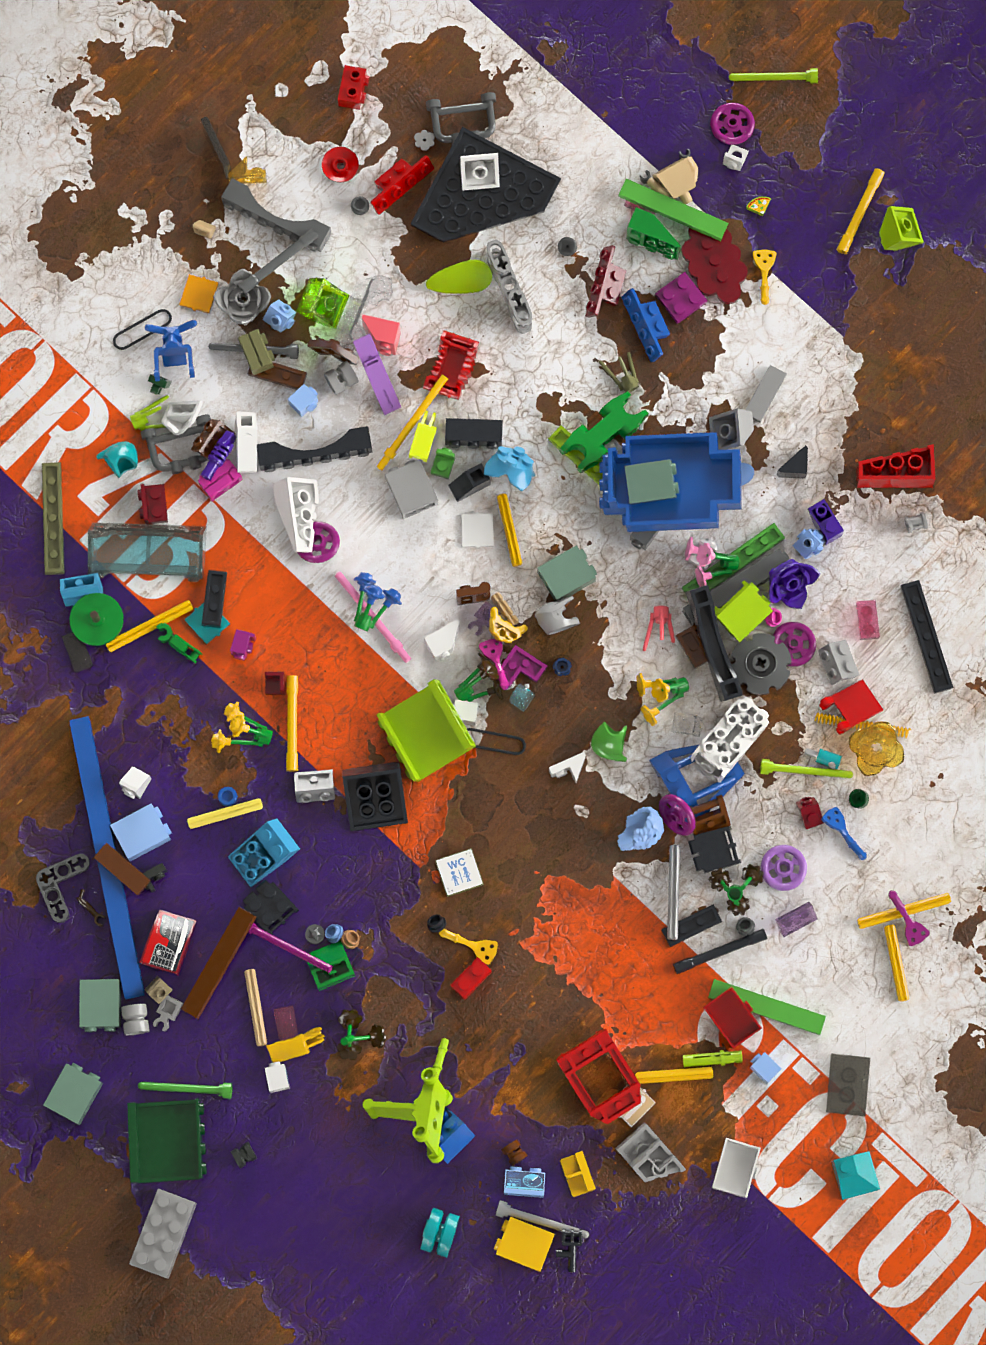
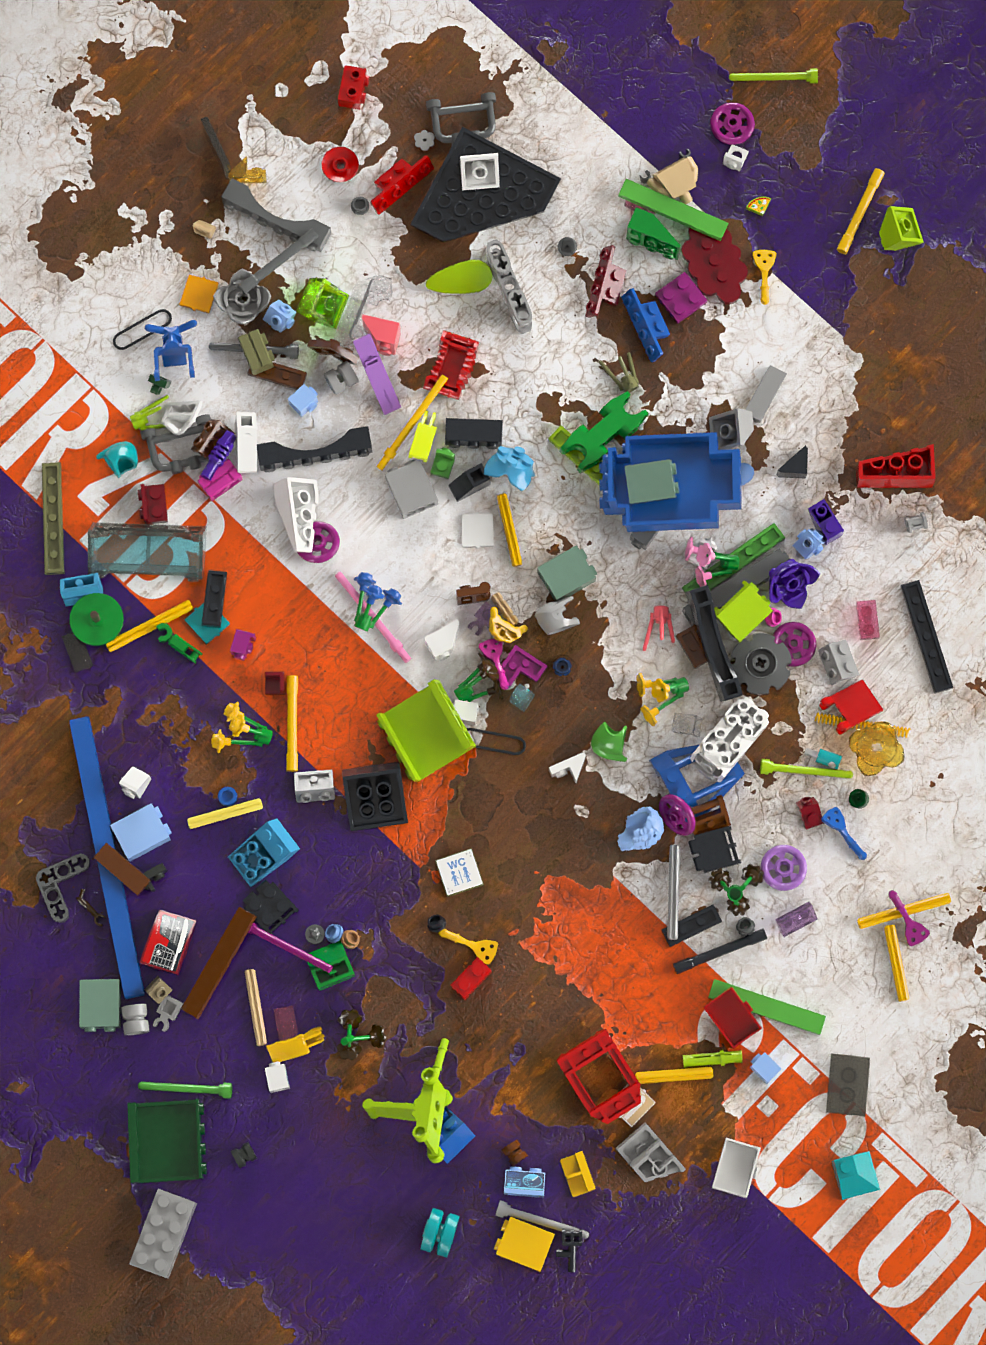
sand green brick [43,1063,103,1125] -> none

